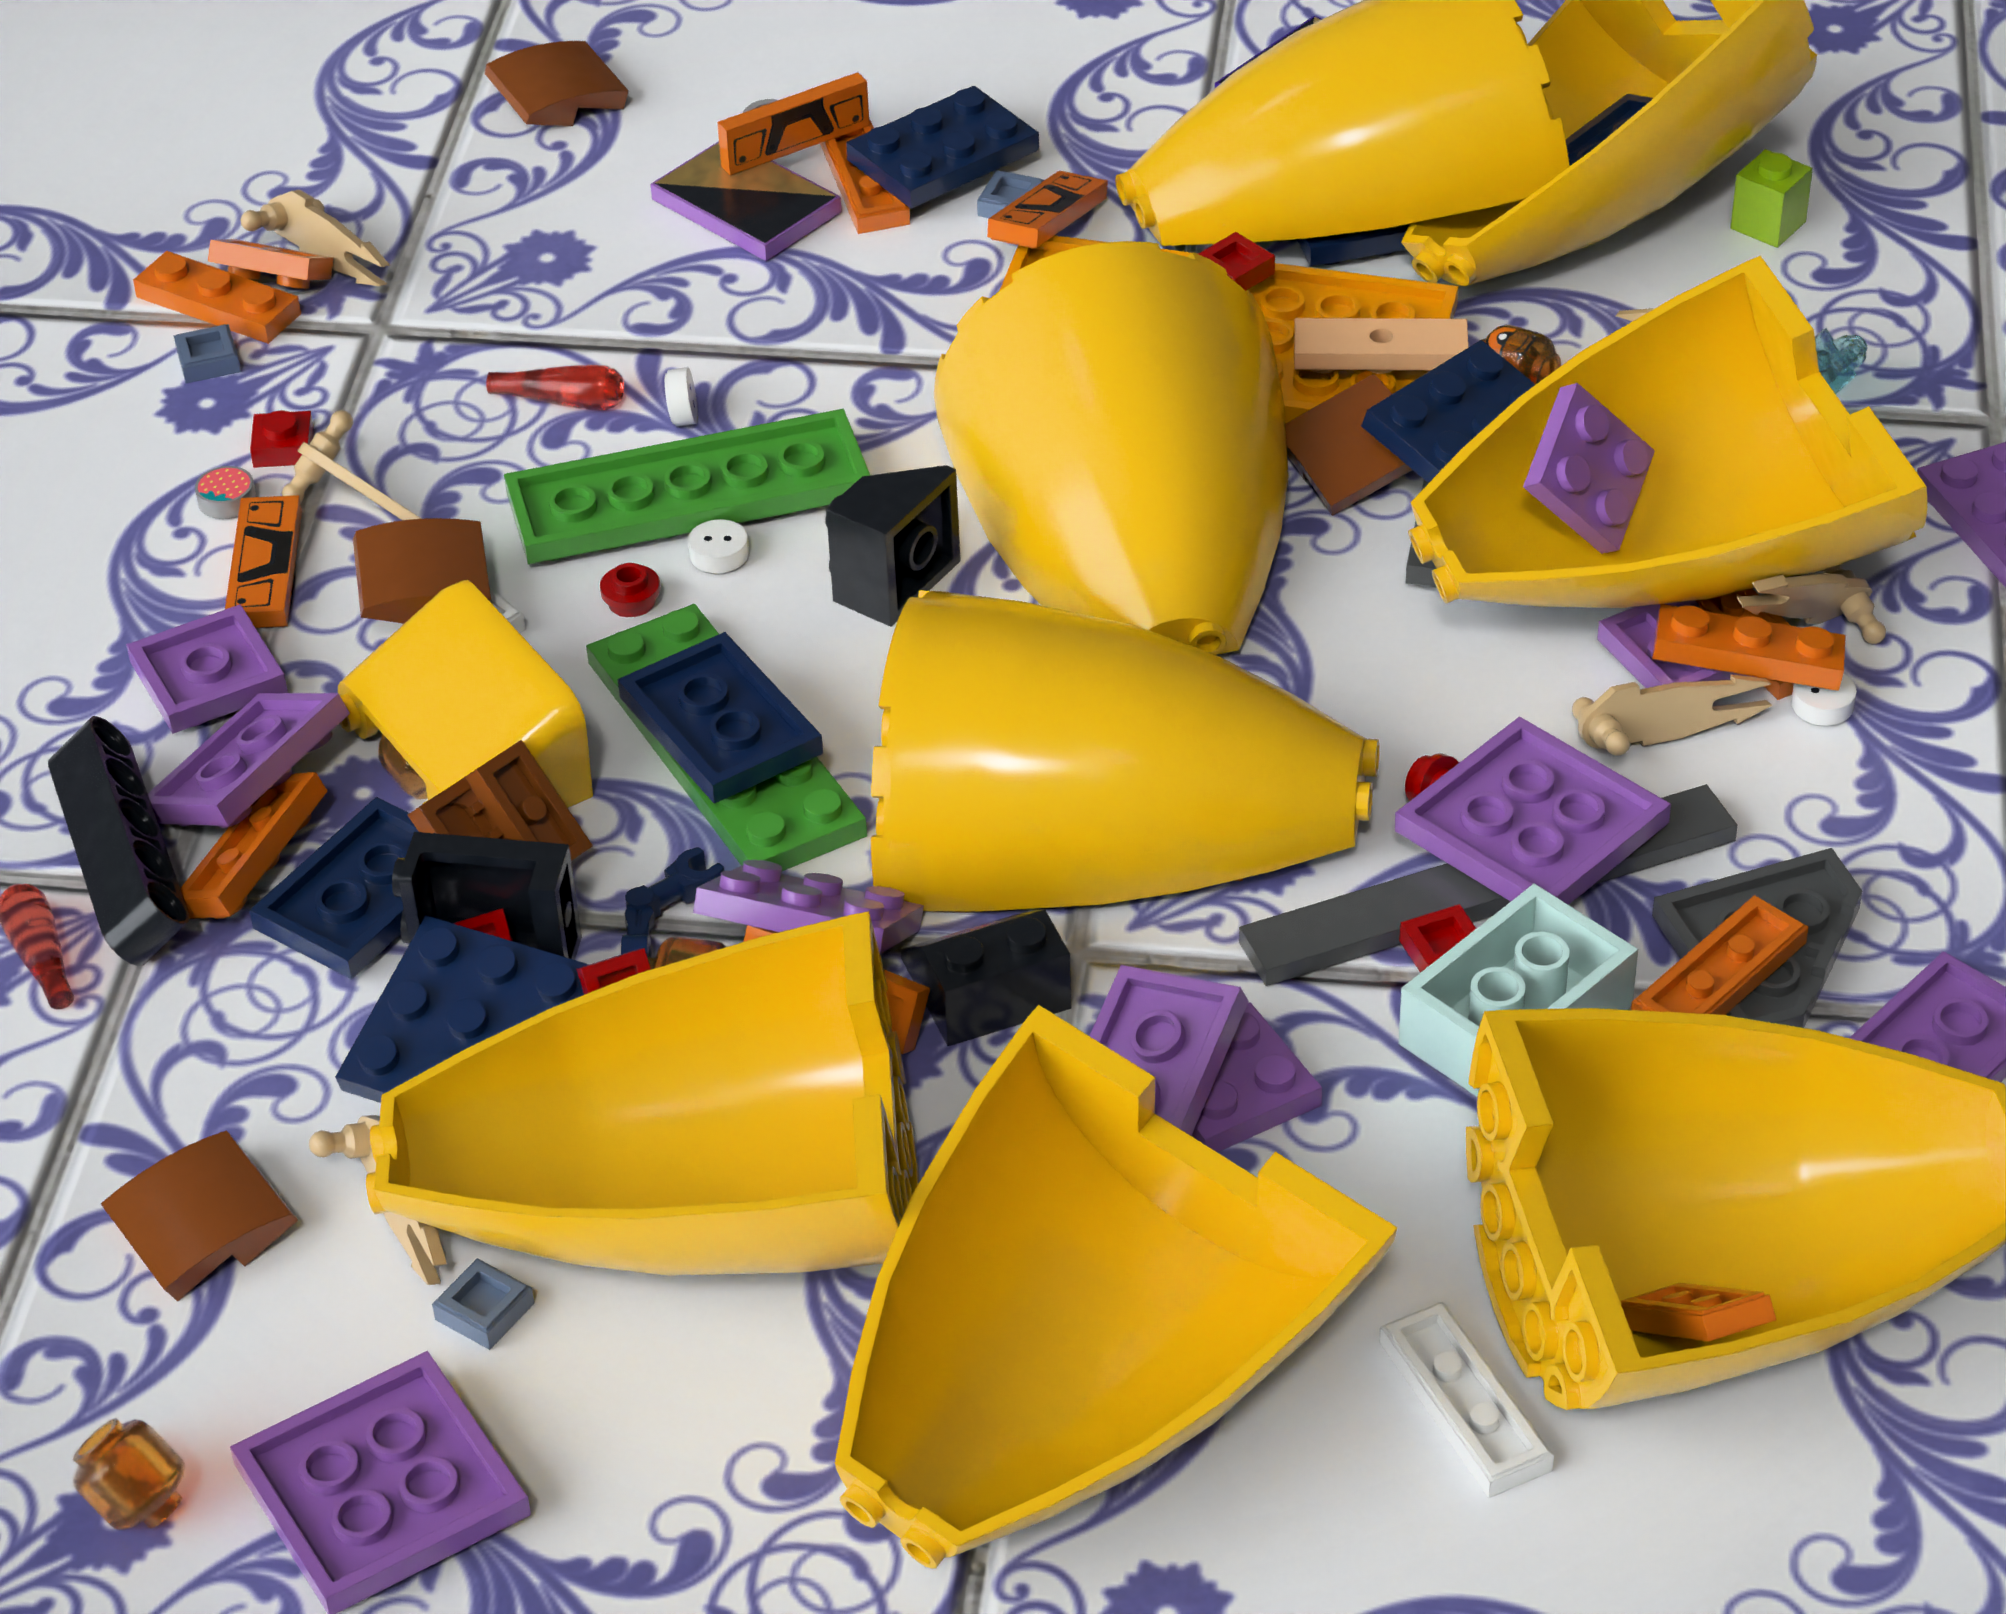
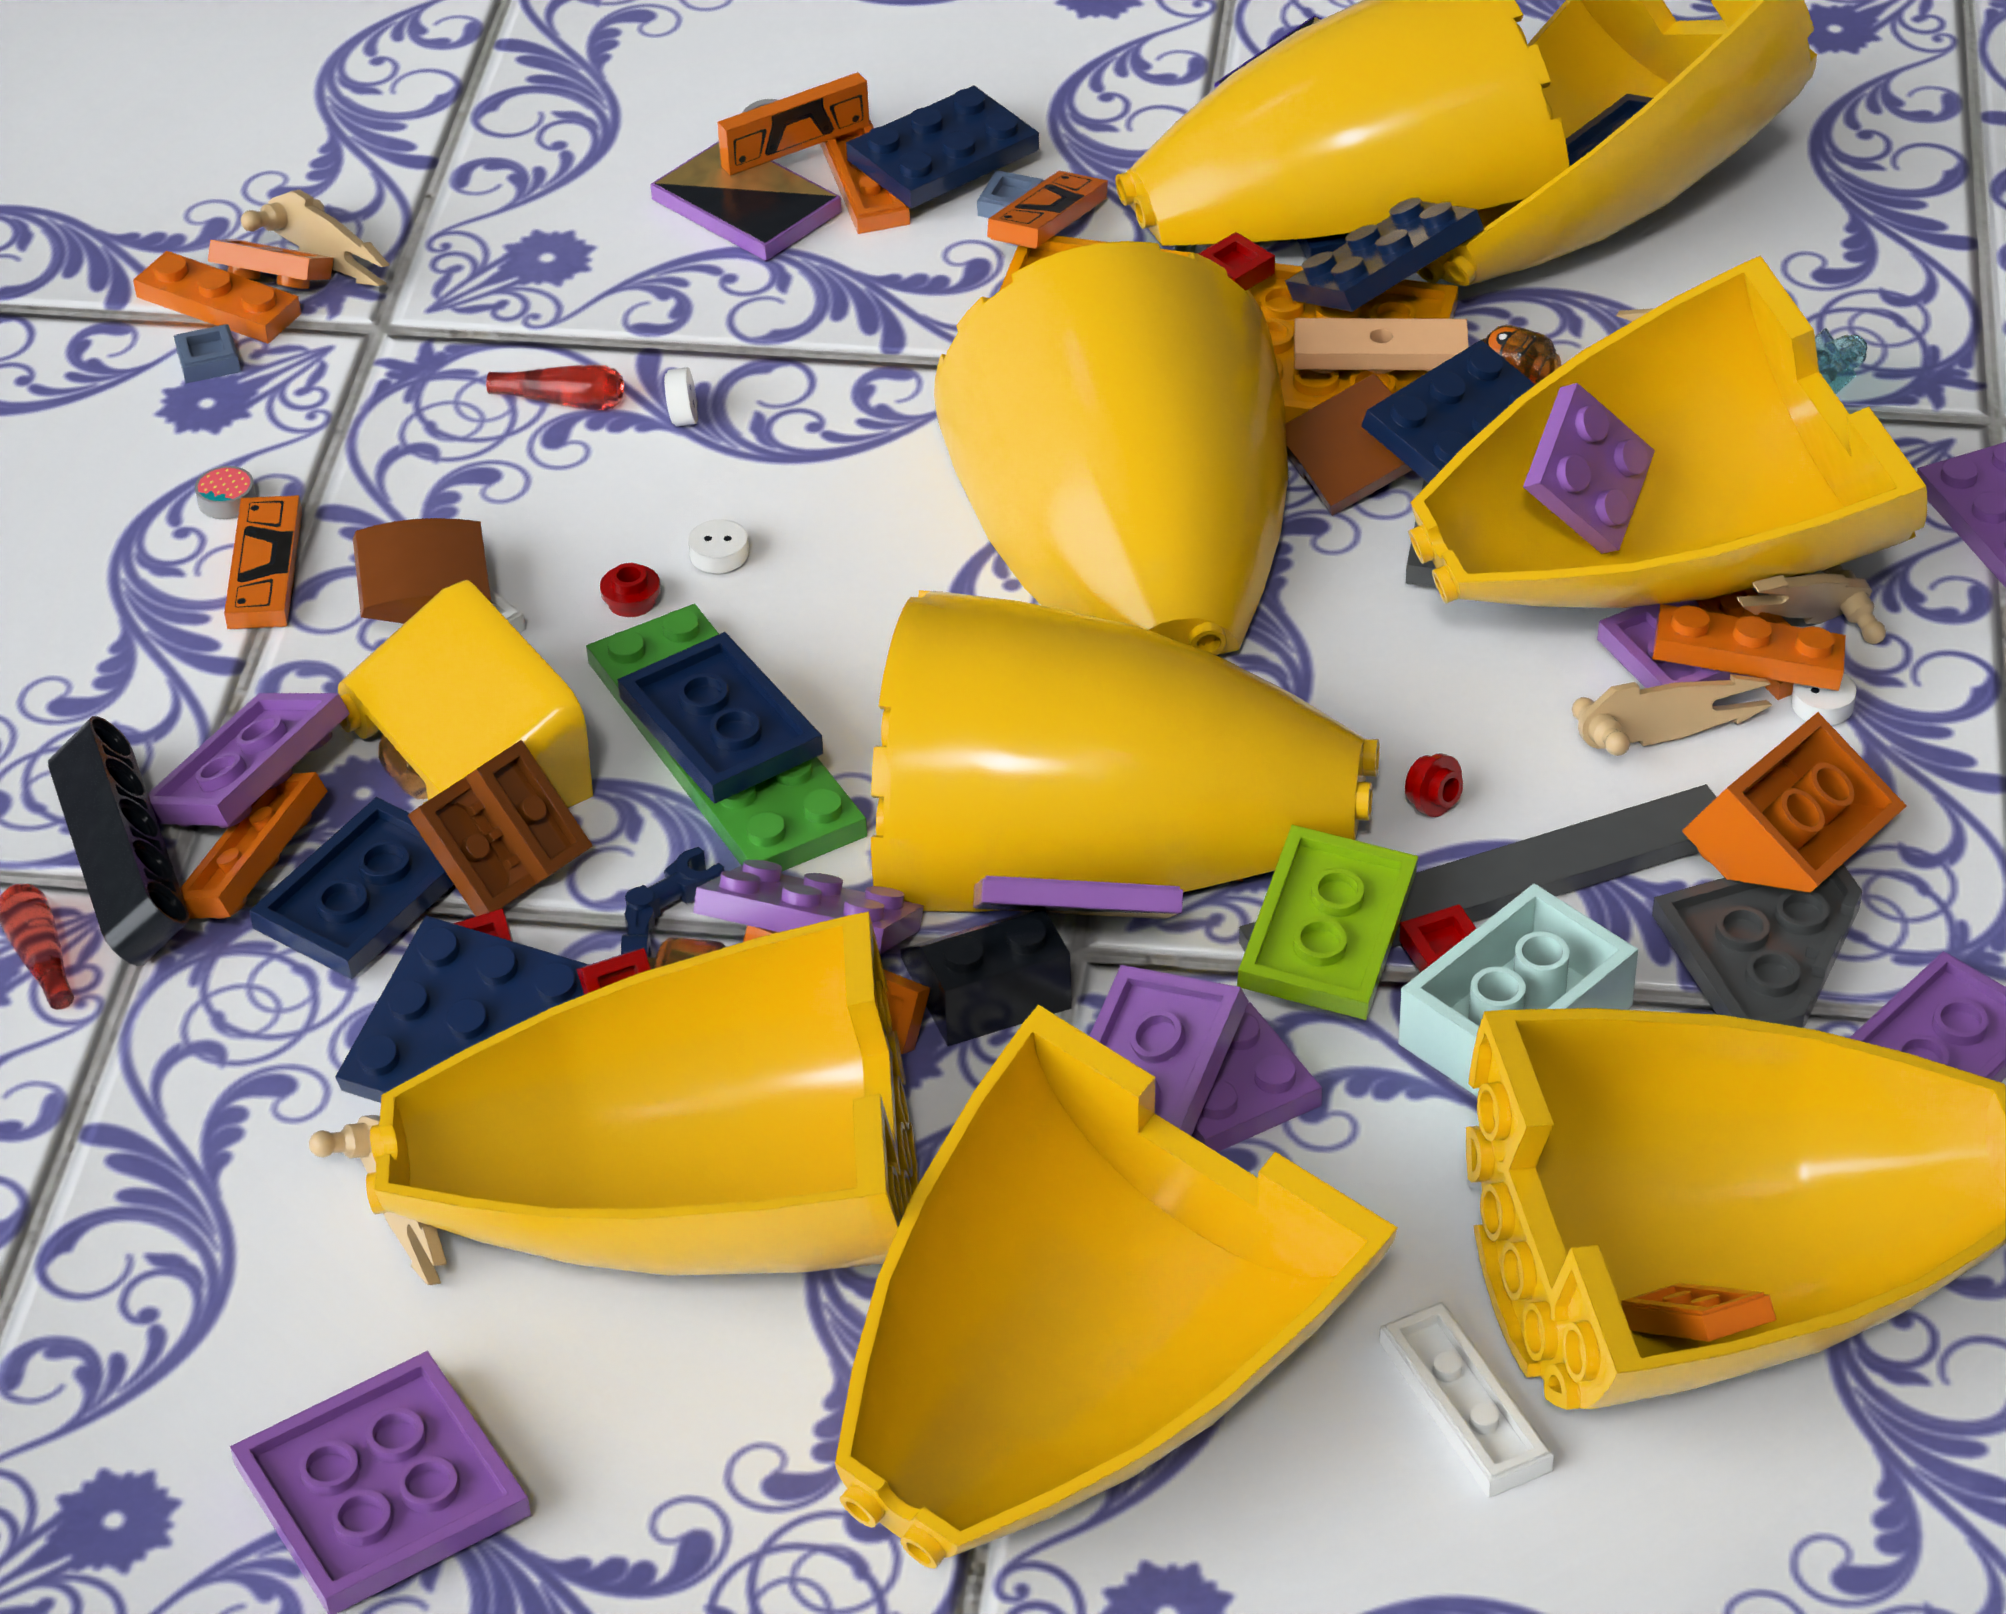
clear orange head [72,1418,185,1530] -> none
dark orange slope [100,1130,298,1302] -> none
medium lavender plate [126,604,288,734] -> none
red plate [250,410,314,468] -> none
tan piece [281,410,421,520] -> none
black panel [392,832,582,960] -> none
sand blue tile [432,1258,535,1350] -> none
dark orange slope [484,41,629,126] -> none
bright green plate [504,408,870,564] -> none
black slope [825,465,960,627] -> none
medium lavender plate [1395,716,1671,905] -> none
orange tile [1631,895,1809,1015] -> none
lime brick [1730,149,1813,248] -> none
none -> medium lavender tile [973,876,1183,919]
none -> lime plate [1237,825,1418,1020]
none -> dark blue plate [1285,198,1484,312]
none -> orange slope [1682,712,1907,893]

